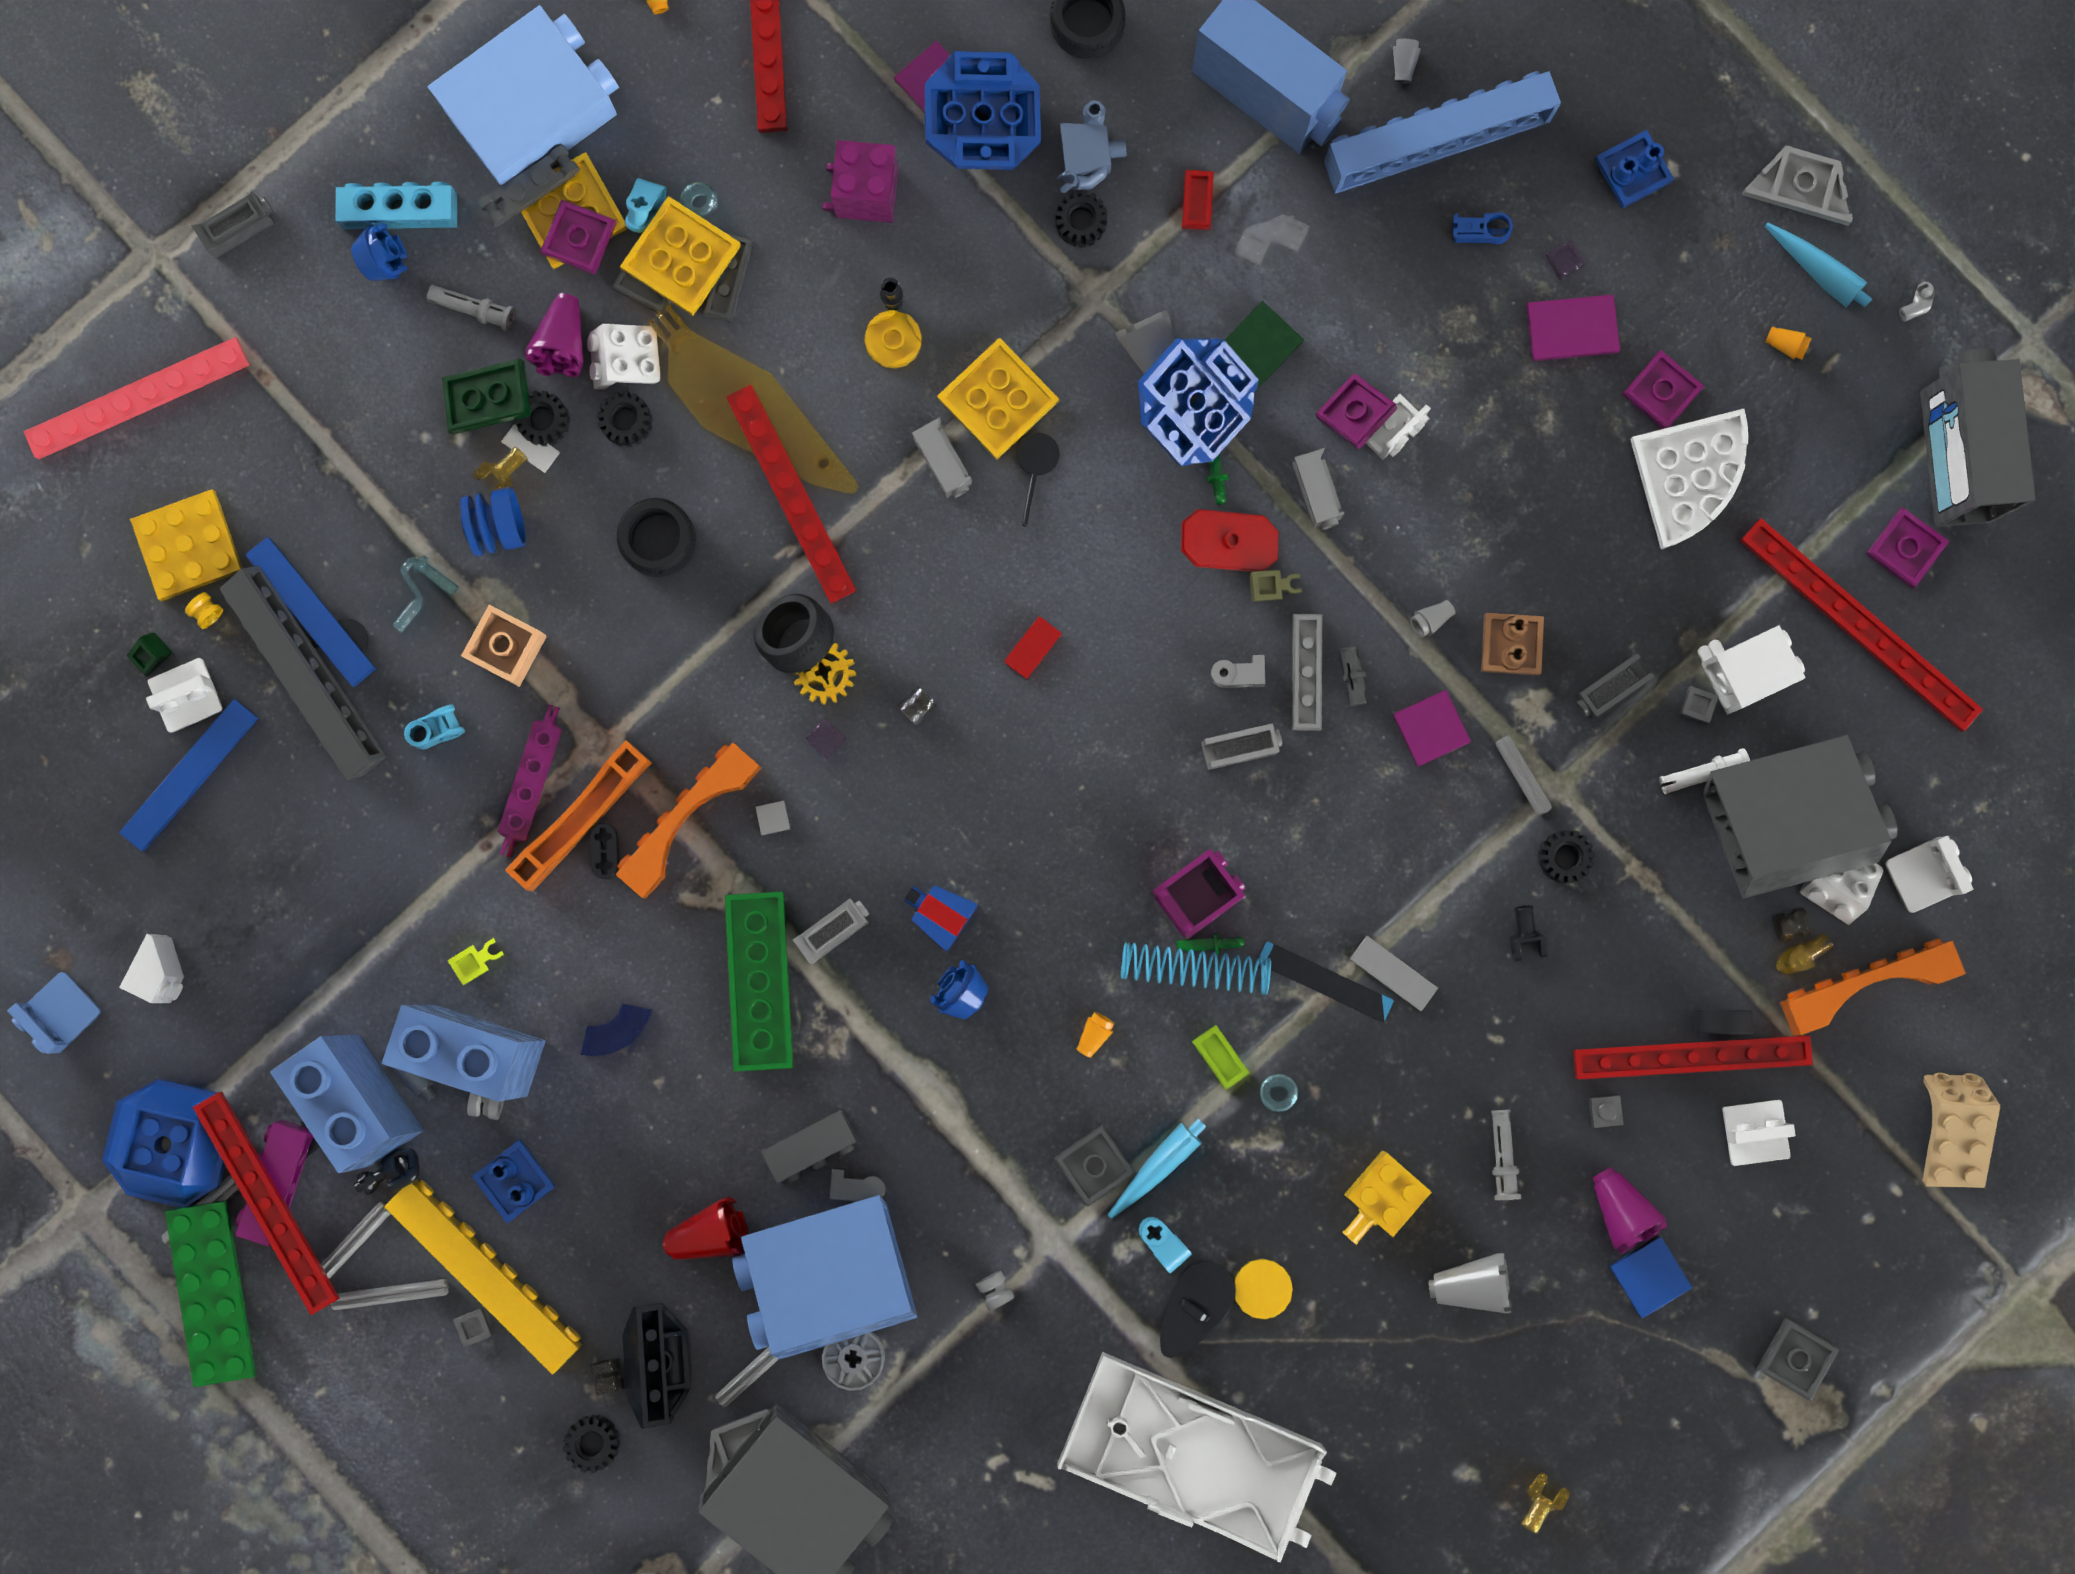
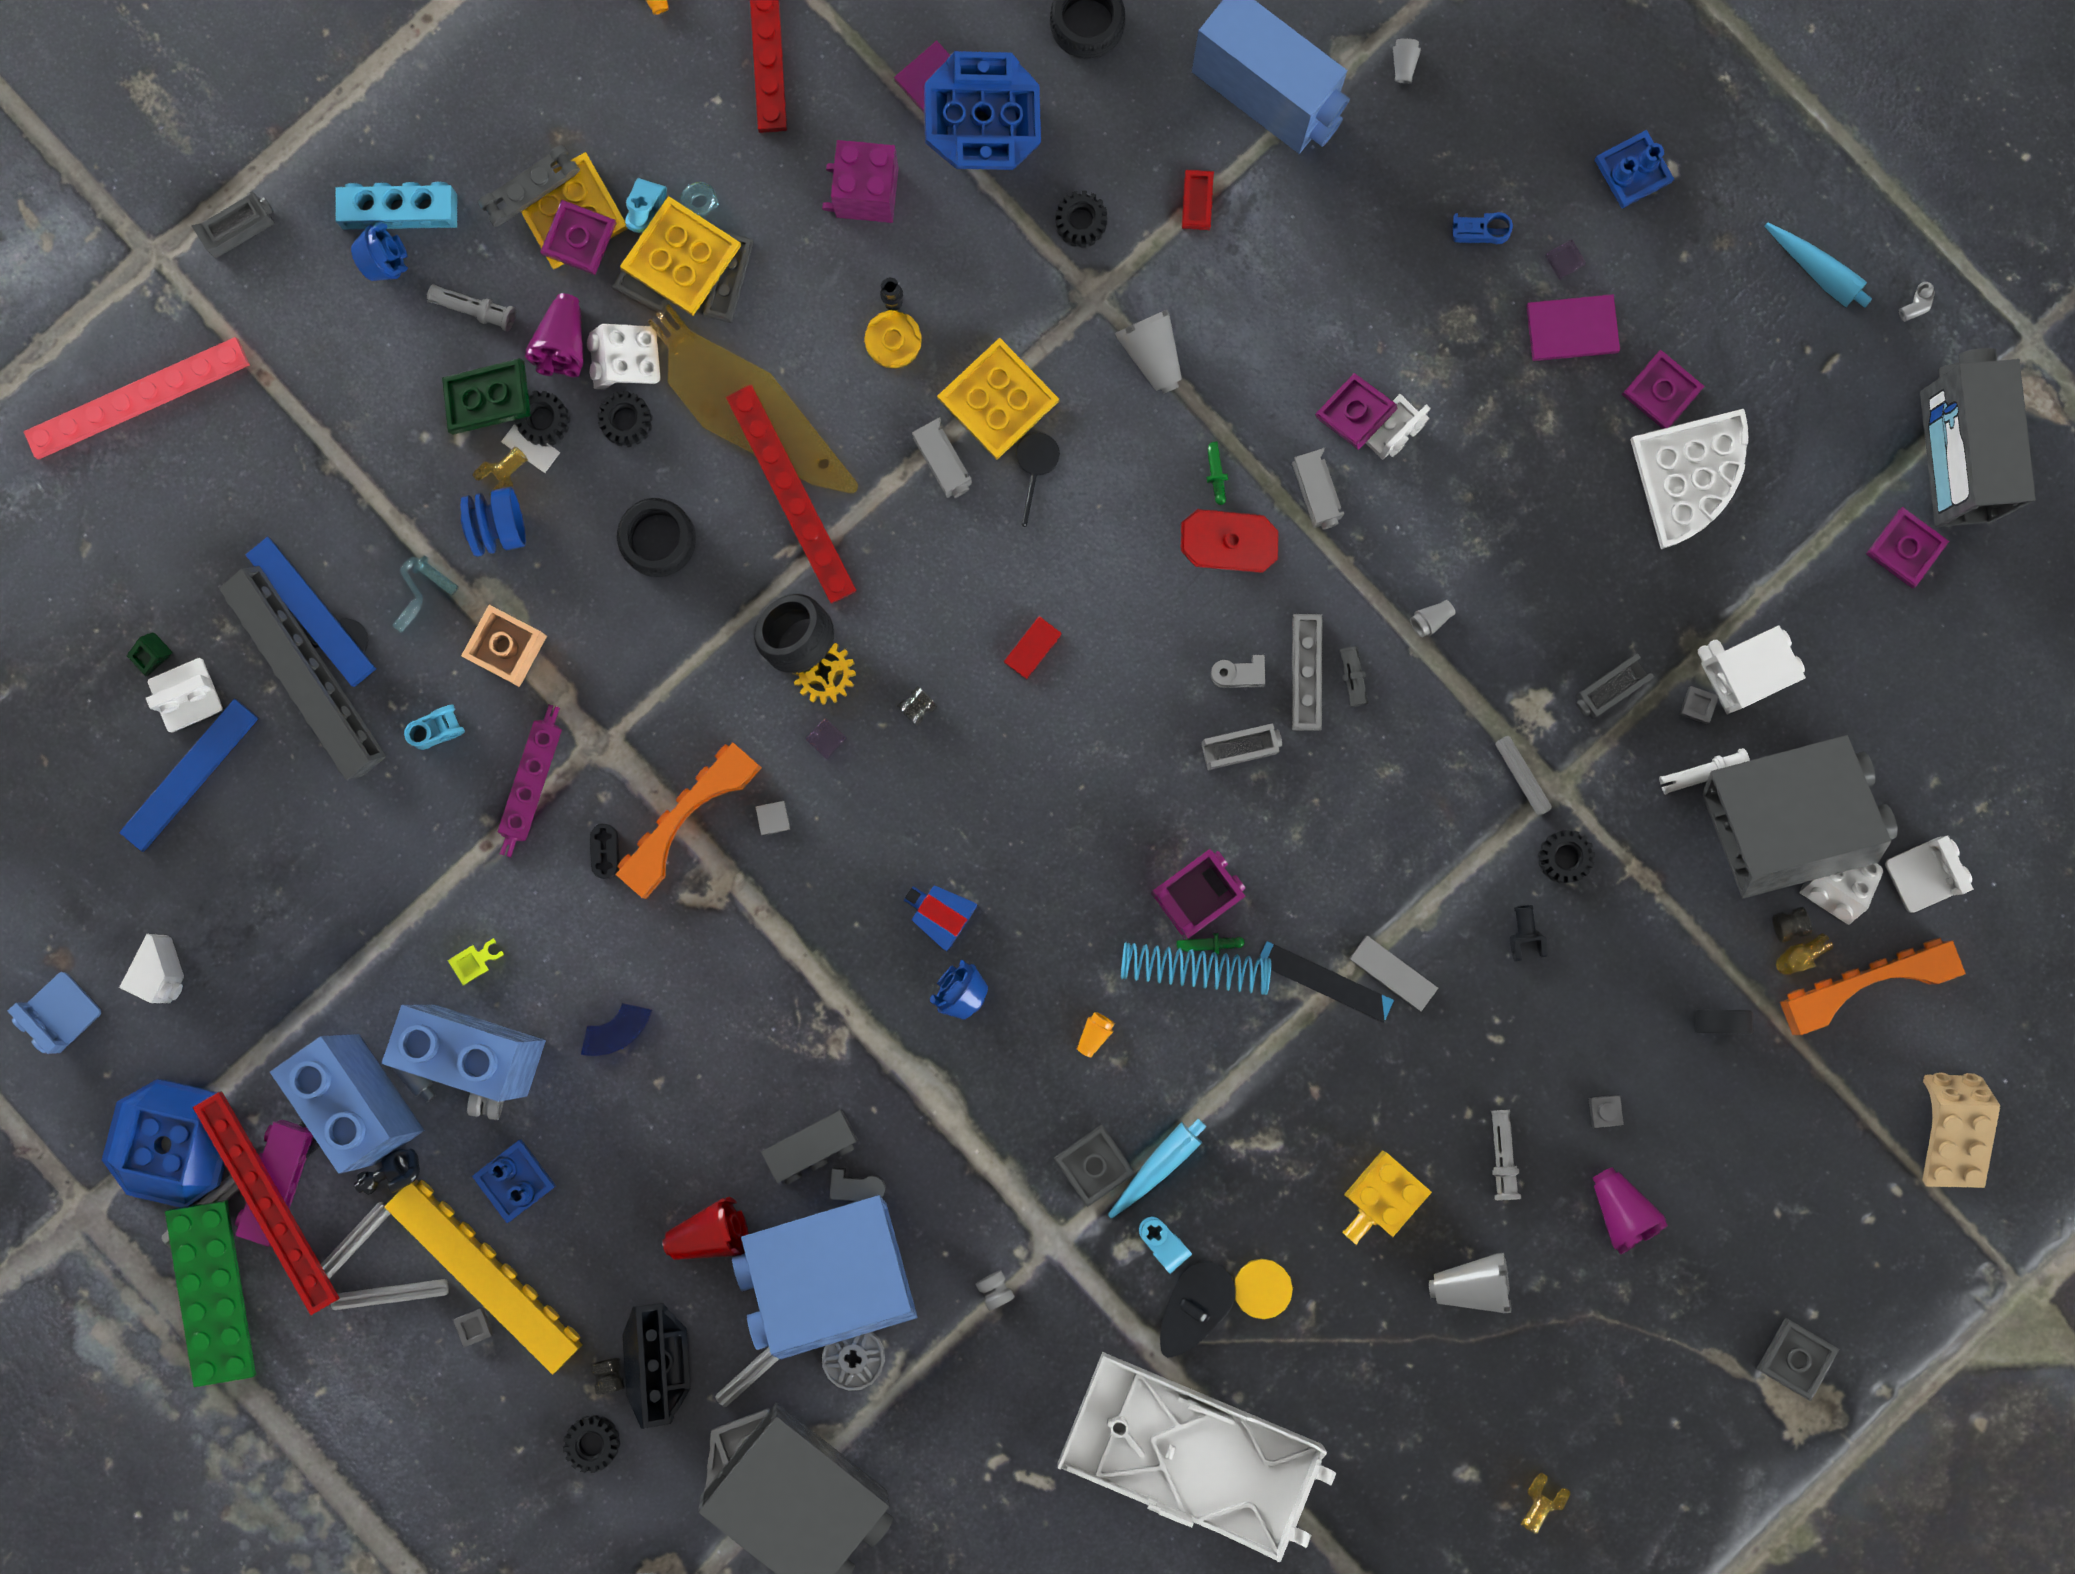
yellow plate [130,489,242,601] -> none
yellow wheel [185,592,223,629] -> none
light blue brick [427,5,619,186] -> none
orange arch [505,740,652,892] -> none
green plate [725,891,794,1072] -> none
light grey window [793,898,869,964] -> none
sand blue torso [1057,100,1127,193] -> none
blue piece [1138,338,1259,466] -> none
lime tile [1192,1025,1250,1090] -> none
dark green tile [1225,301,1304,393] -> none
clear tile [1233,214,1310,268] -> none
olive plate [1249,570,1302,602] -> none
clear light blue piece [1260,1074,1299,1112] -> none
medium blue brick [1324,71,1561,194] -> none
magenta tile [1392,690,1471,767] -> none
medium nougat plate [1481,613,1544,676] -> none
red plate [1573,1035,1813,1079] -> none
blue tile [1609,1236,1692,1319] -> none
white bracket [1722,1100,1796,1166] -> none
red plate [1739,518,1983,732] -> none
light grey wing [1742,146,1853,226] -> none
light orange cone [1765,326,1812,360] -> none

